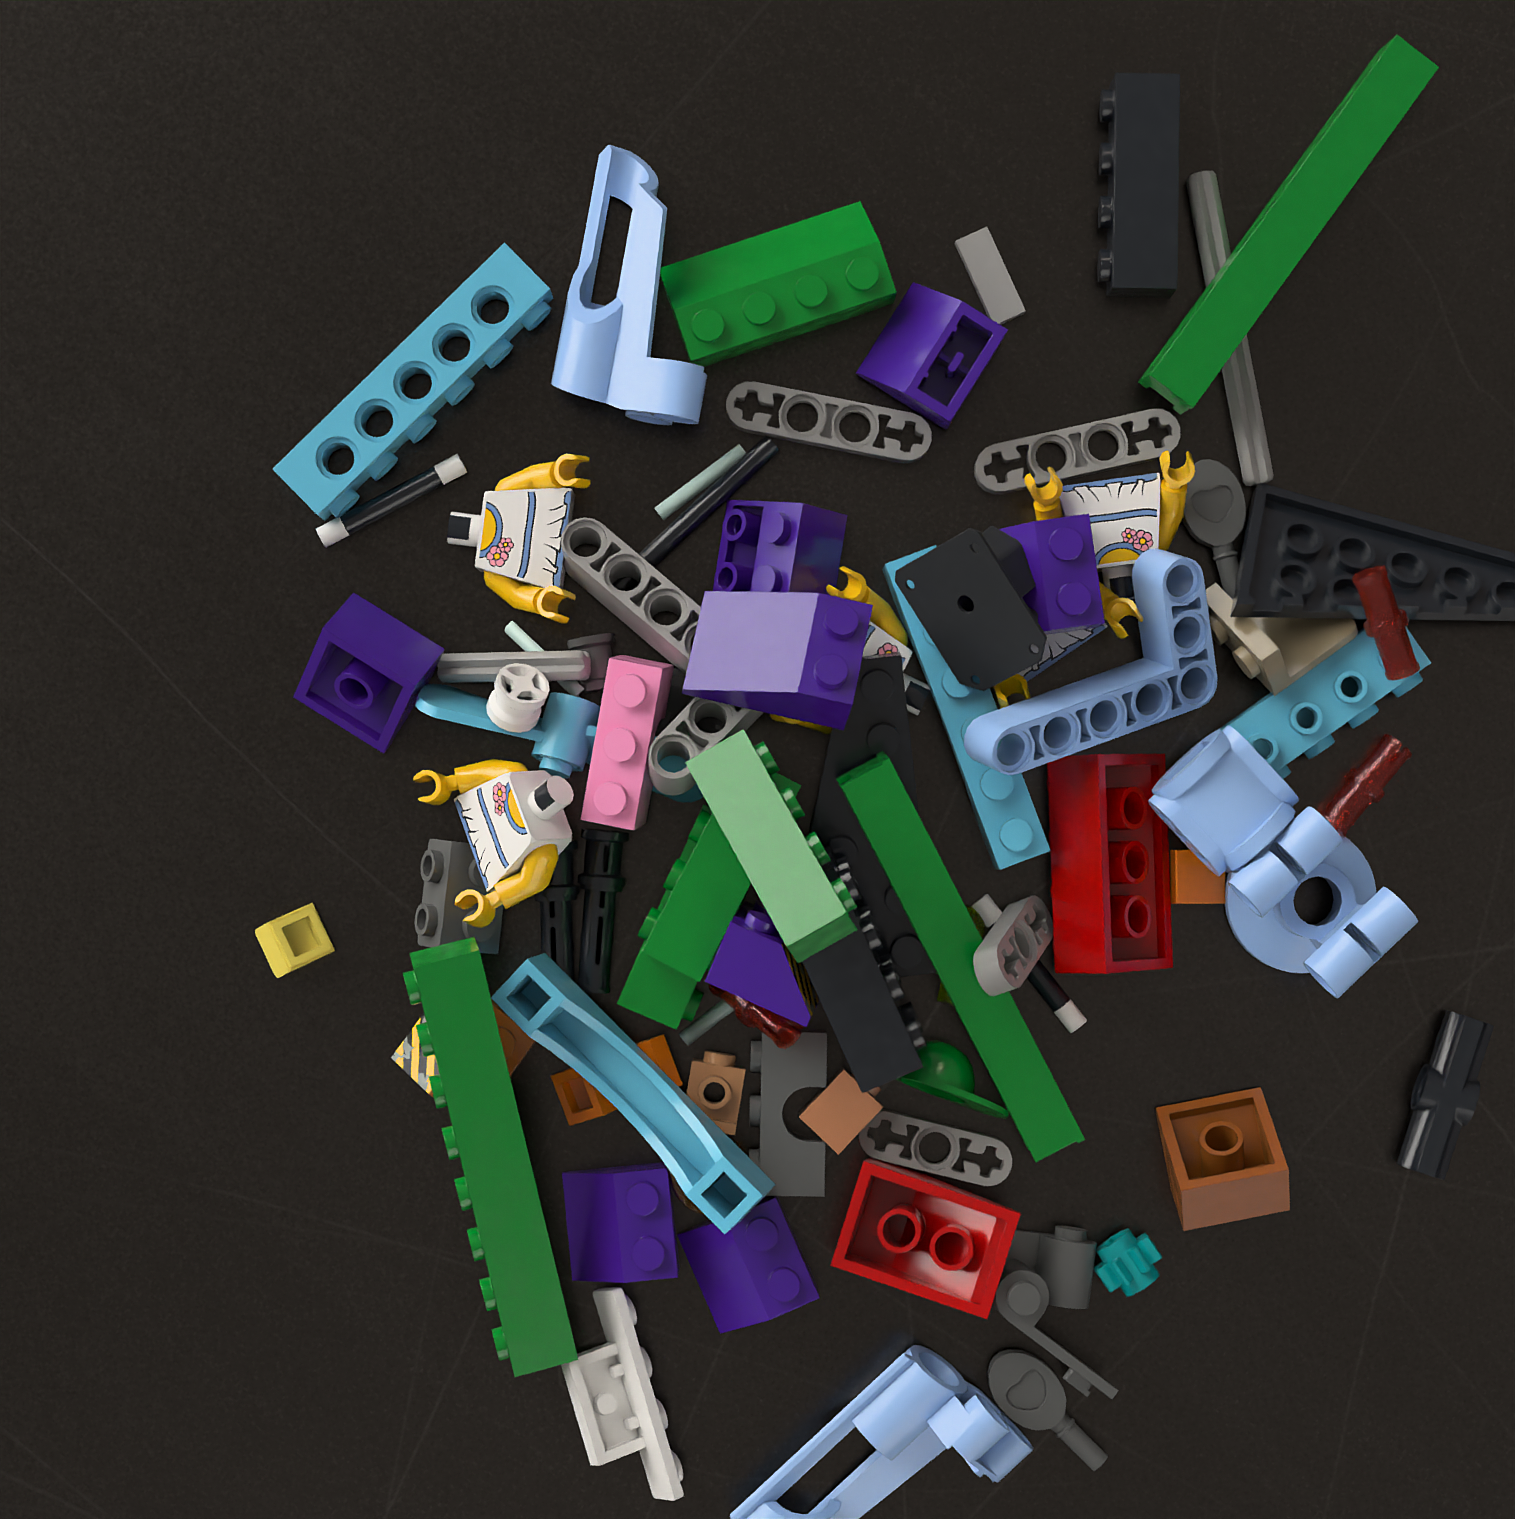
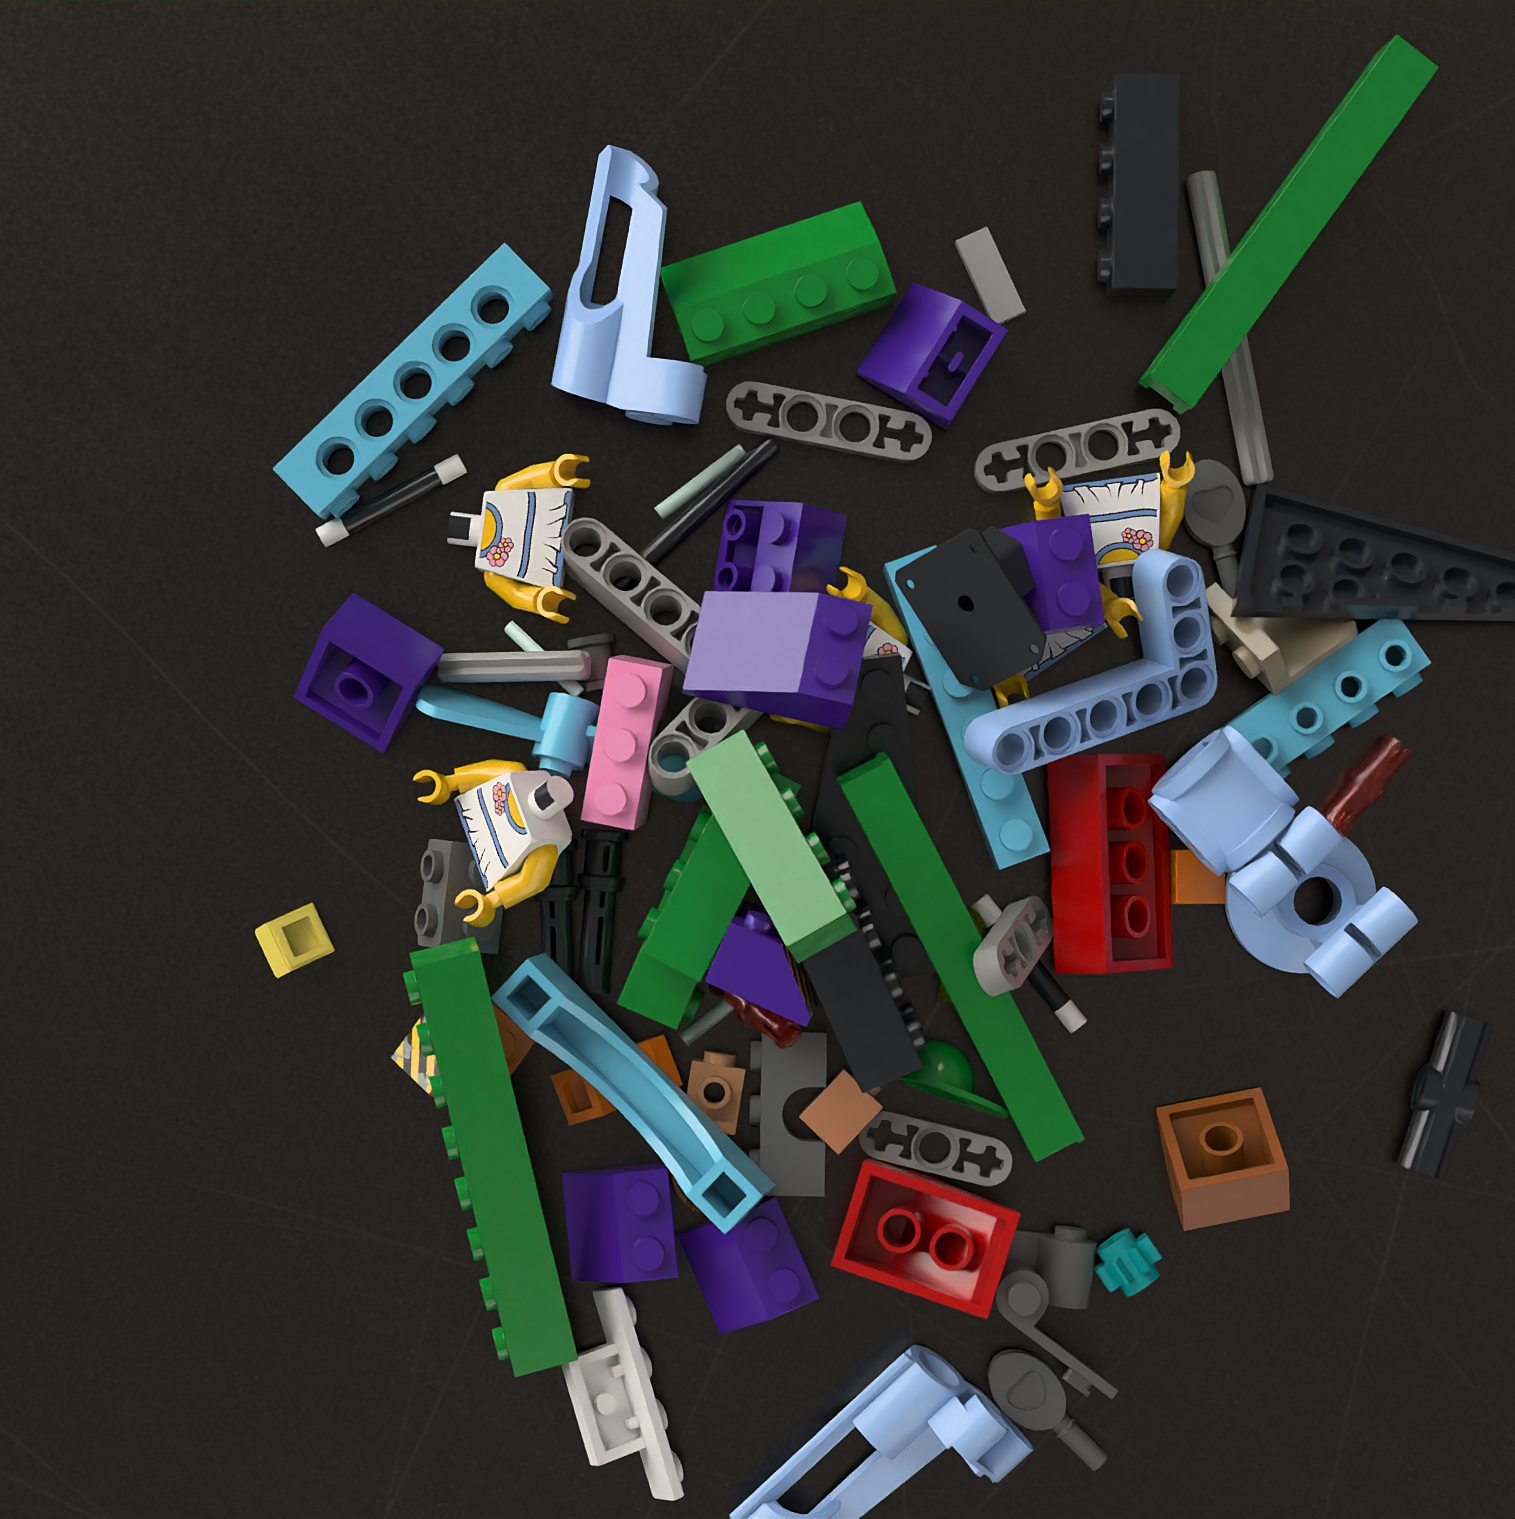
white wheel [486,663,550,733] -> none
clear red pin [1352,566,1420,681] -> none

